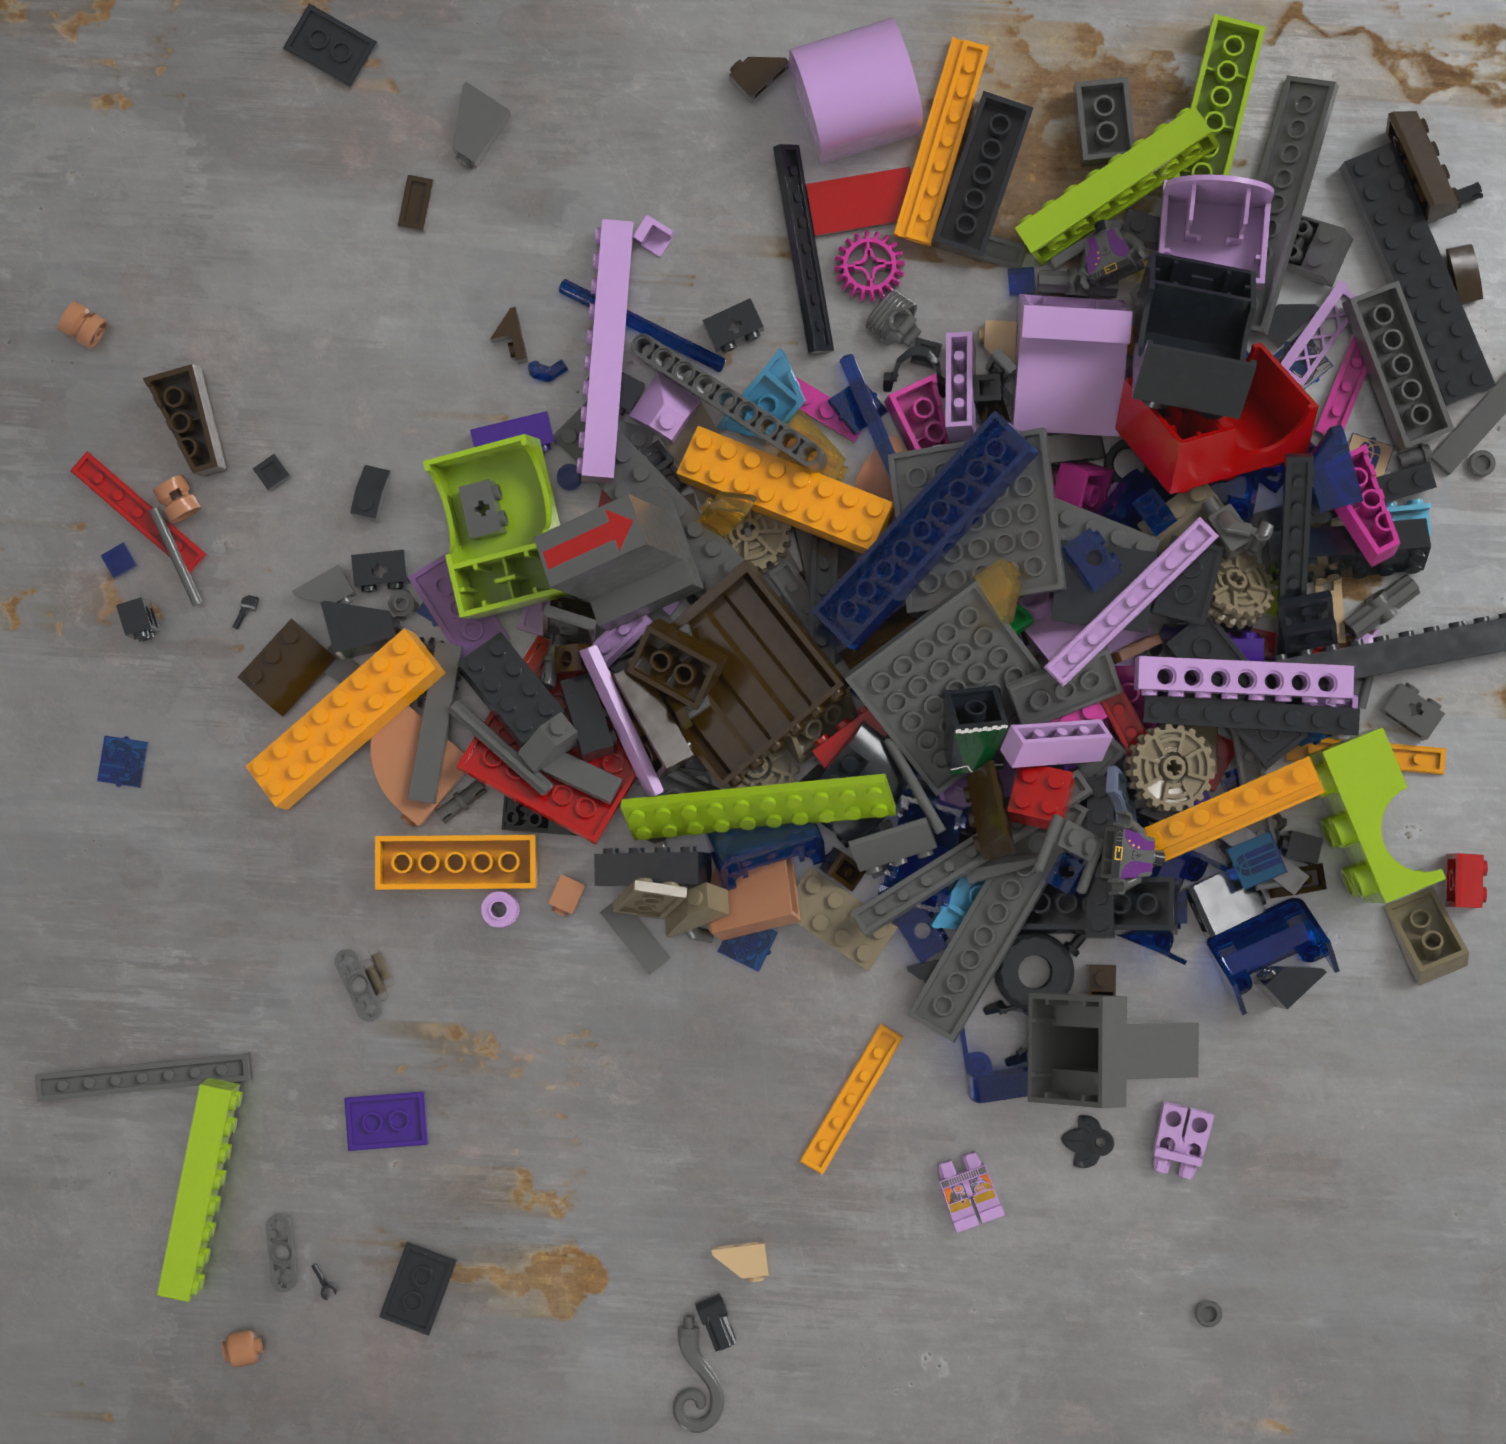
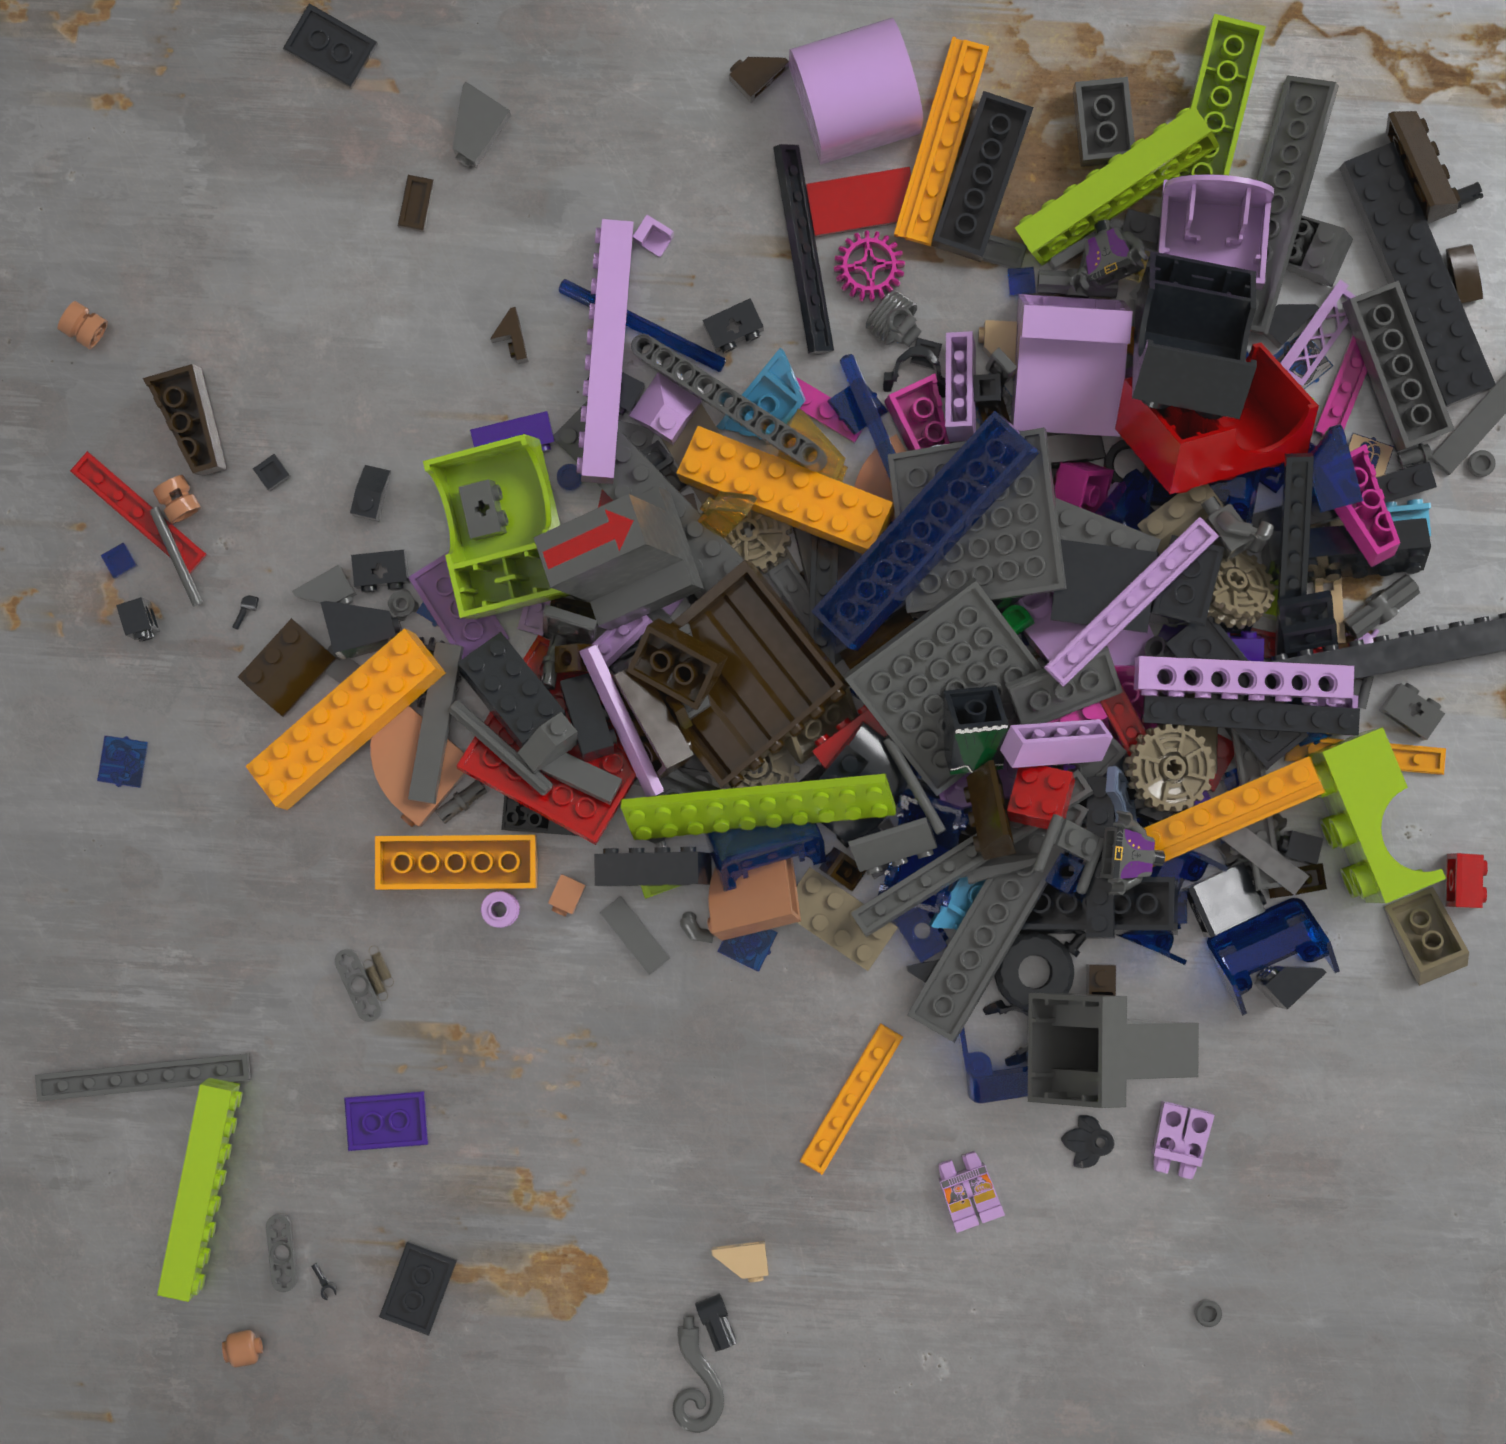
clear blue arm [527,359,568,382] -> none
dark tan plate [612,878,687,919] -> none
dark tan slope [665,882,729,938] -> none
clear yellow slope [974,558,1022,624] -> none
clear blue brick [1062,528,1122,592] -> none
reddish brown tile [1110,634,1162,664] -> none
clear blue brick [1132,487,1177,537] -> none
piece [1226,831,1288,890] -> none

